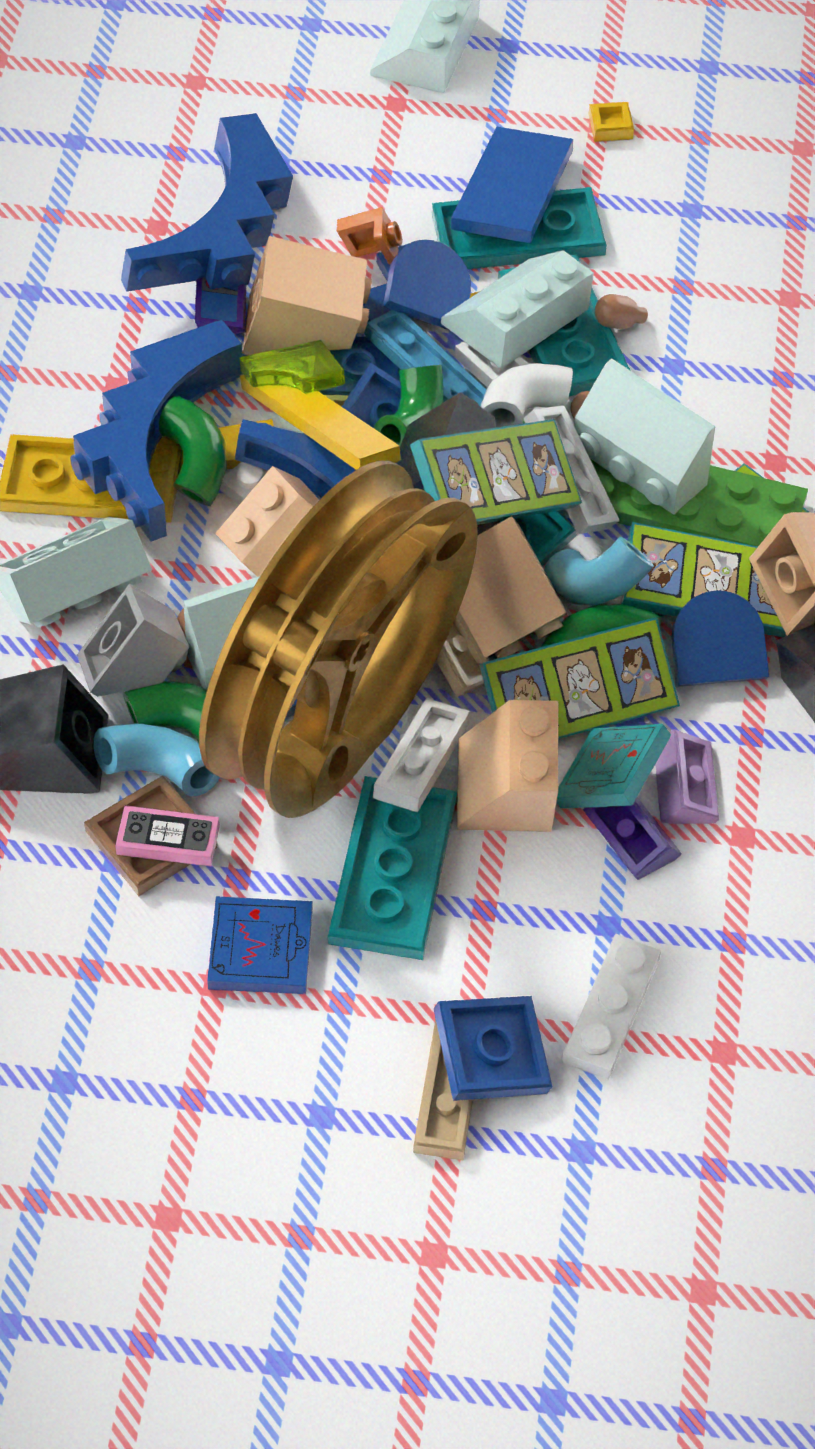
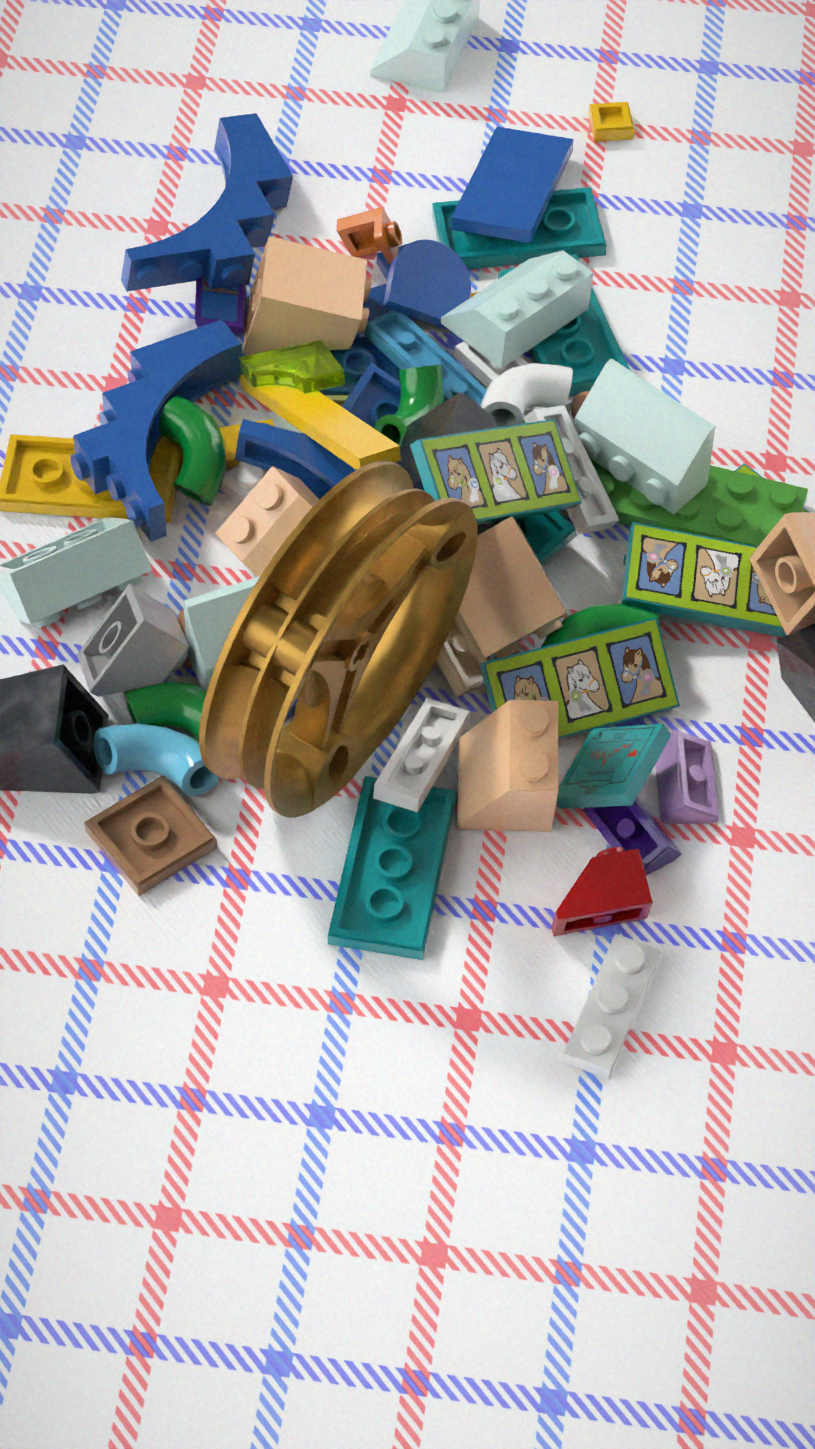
tile [115,806,220,866] -> none
blue tile [207,896,313,994] -> none
tan tile [413,1019,473,1161] -> none
blue tile [433,996,553,1101] -> none
medium azure cylinder [544,537,654,605] -> none
nougat cylinder [595,294,648,330] -> none
blue tile [671,590,769,687] -> none
none -> red slope [551,847,653,937]

